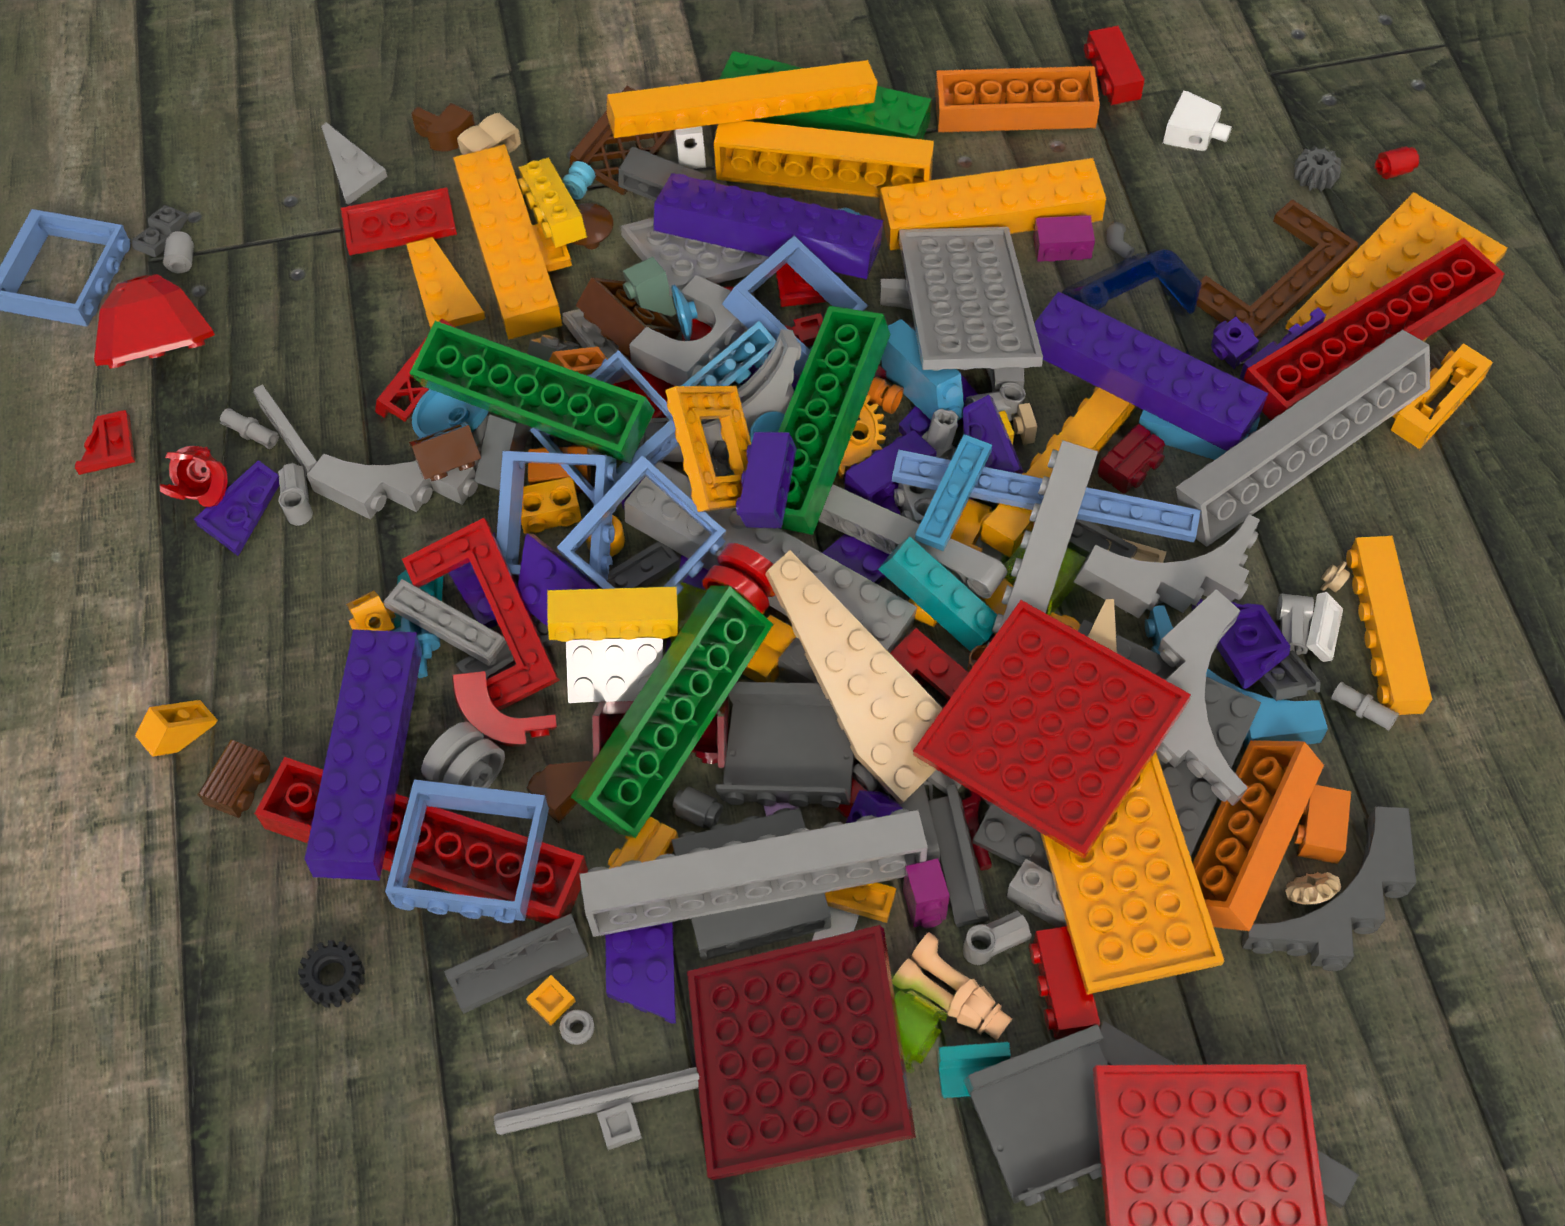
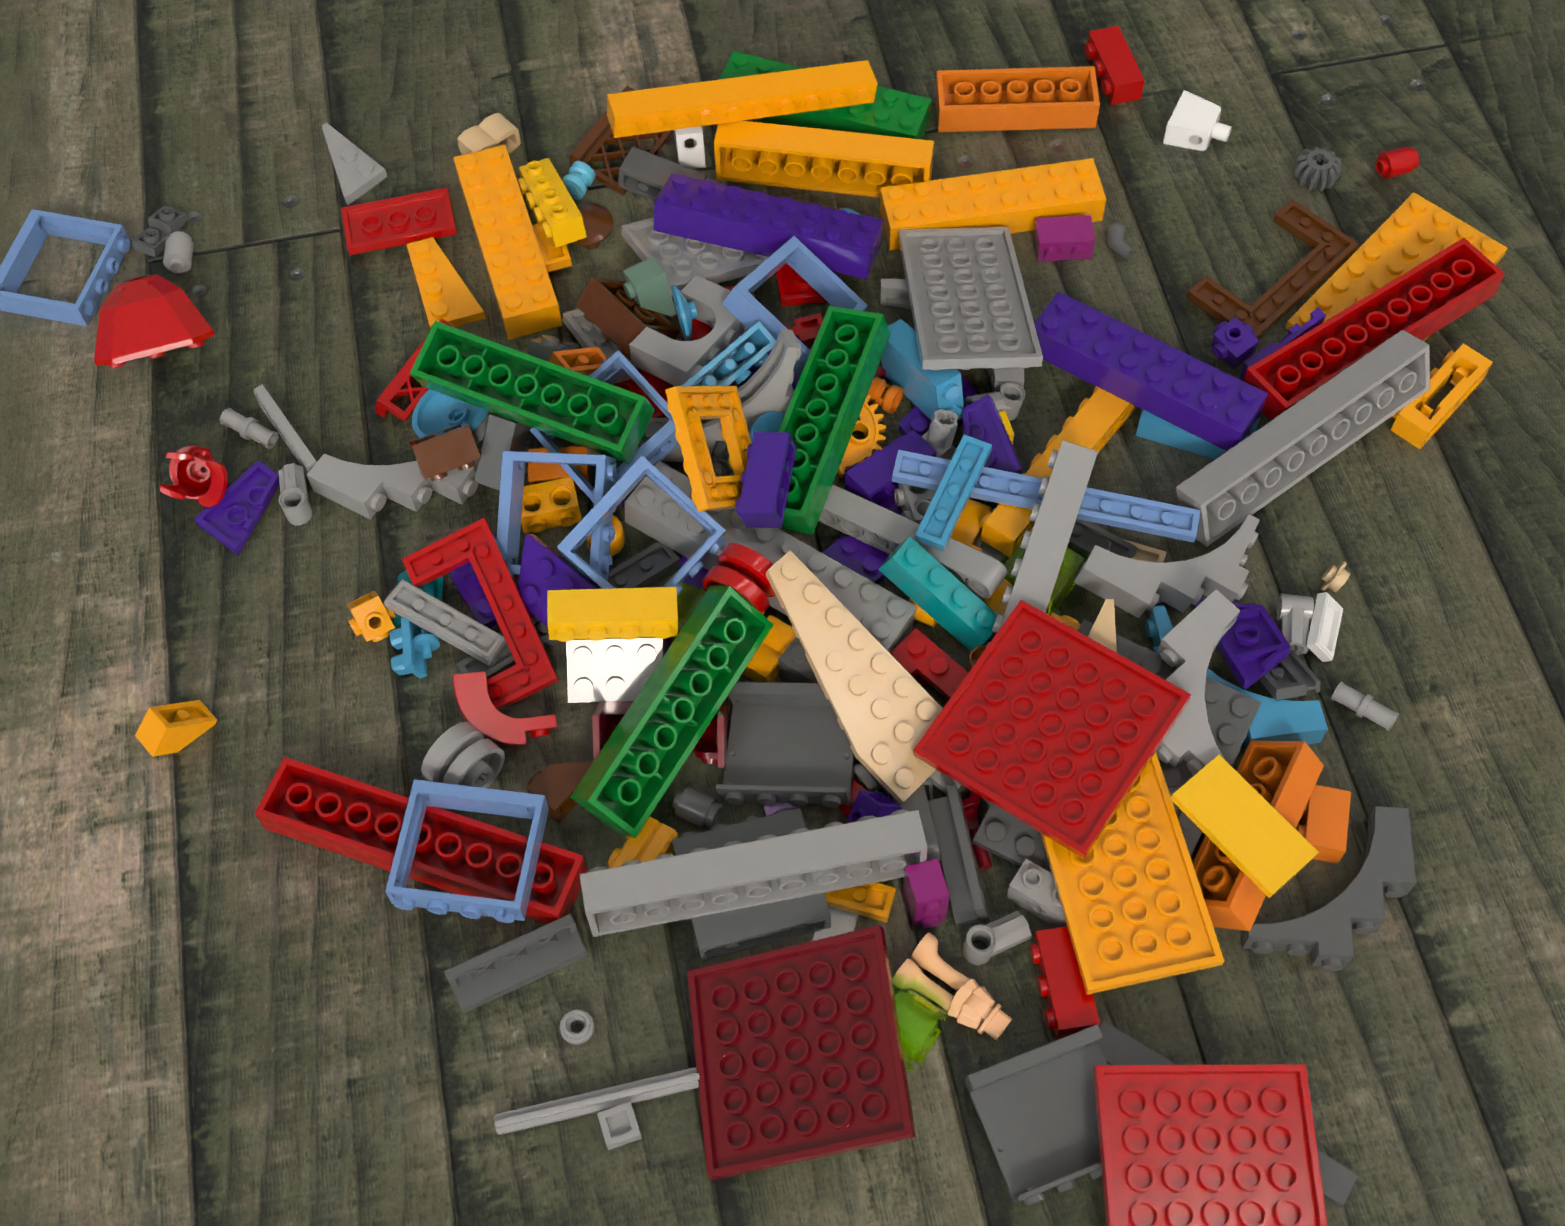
red wing [75,410,135,475] -> none
reddish brown brick [198,740,271,818] -> none
black tyre [298,940,365,1008] -> none
dark purple brick [305,629,422,880] -> none
reddish brown brick [411,103,475,151] -> none
light orange plate [526,975,576,1026] -> none
dark purple wing [605,922,676,1024] -> none
teal panel [937,1042,1011,1098] -> none
tan plate [1013,403,1037,445] -> none
clear blue windscreen [1062,249,1202,314] -> none
dark red brick [1097,424,1165,494] -> none
tan gear [1286,872,1341,905] -> none
light orange brick [1346,536,1432,715] -> none
none -> yellow tile [1170,755,1319,898]

